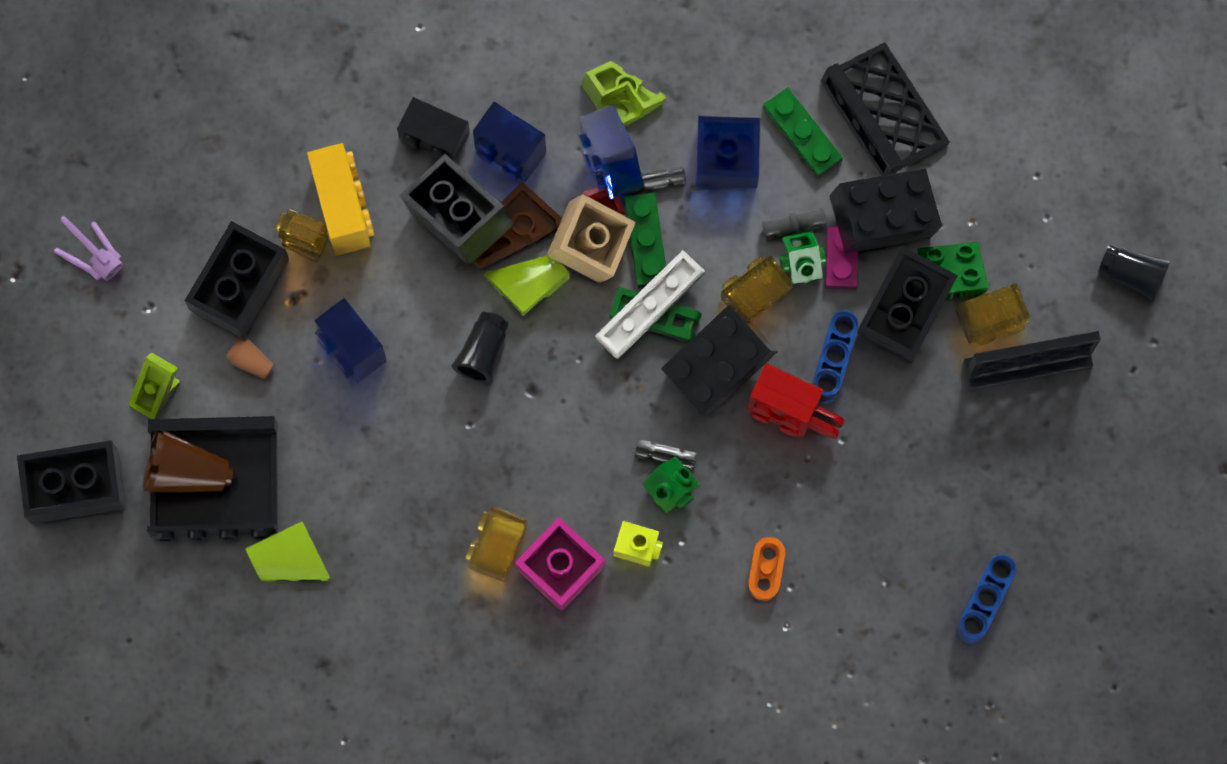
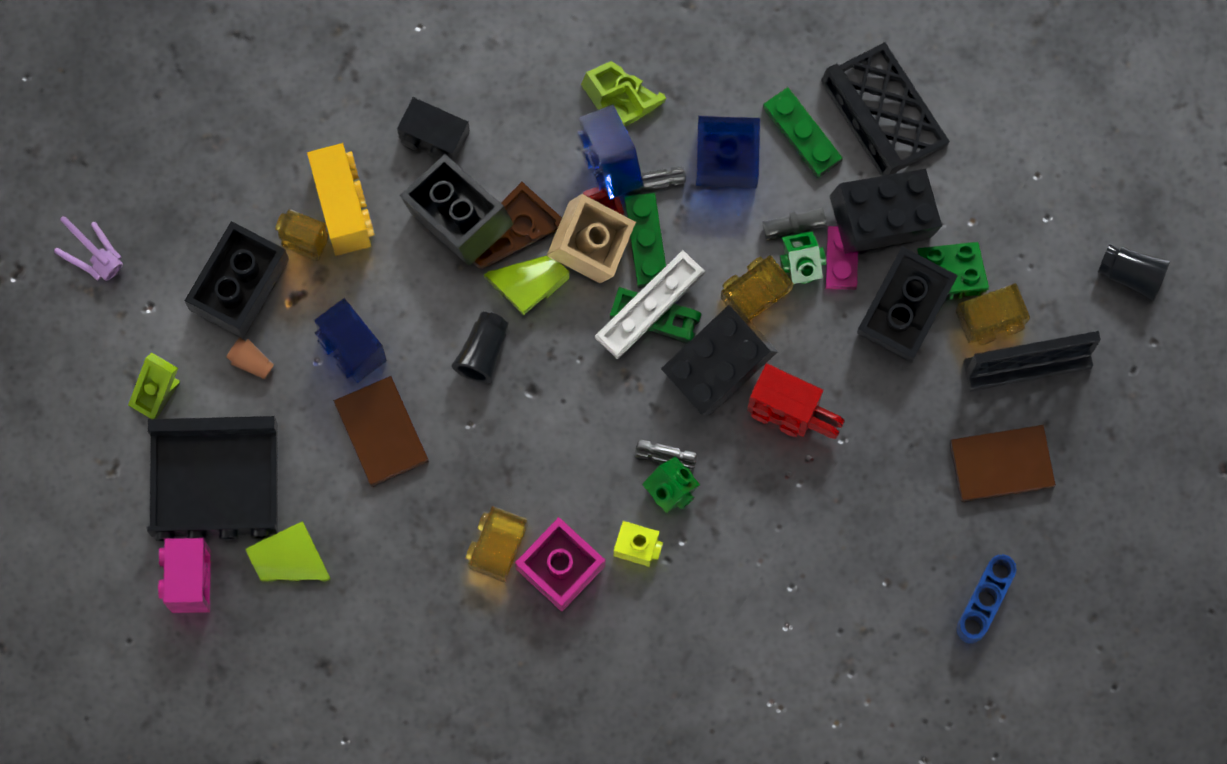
black brick [17,440,125,524] -> none
reddish brown cone [143,429,234,492] -> none
clear blue brick [473,102,546,183] -> none
orange plate [748,537,786,601] -> none
blue beam [812,310,858,403] -> none
none -> dark pink brick [158,538,211,613]
none -> reddish brown tile [333,376,429,487]
none -> reddish brown tile [950,425,1056,502]

